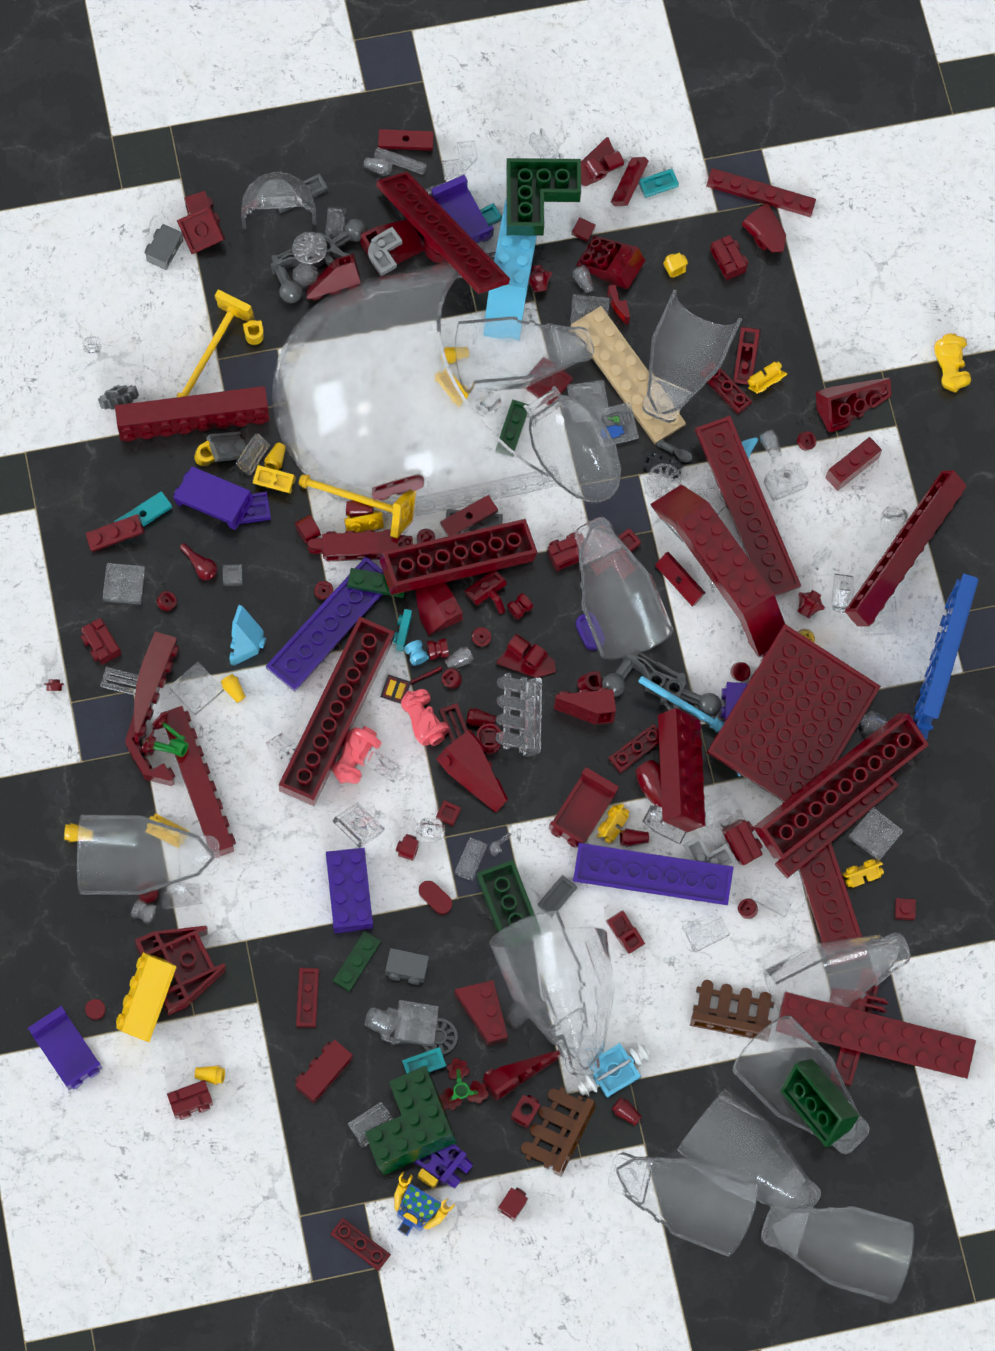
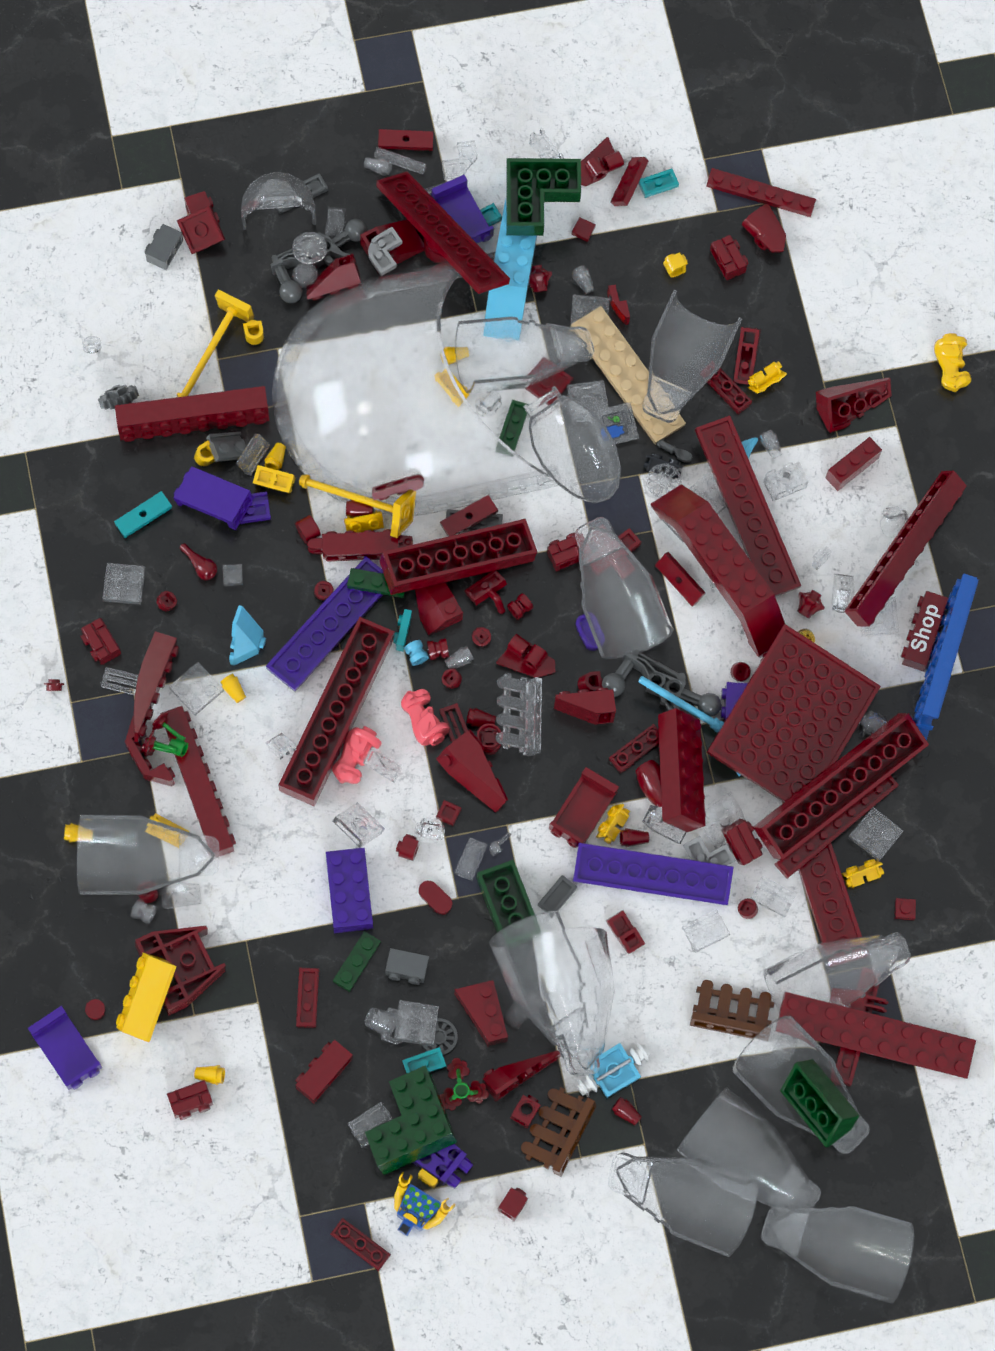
dark red plate [86,514,145,552] -> none
piece [380,666,442,704] -> none
dark red tile [417,529,436,543] -> none
dark red slope [576,236,646,289] -> none
dark red tile [797,431,816,451] -> none
none -> dark red brick [901,591,948,672]

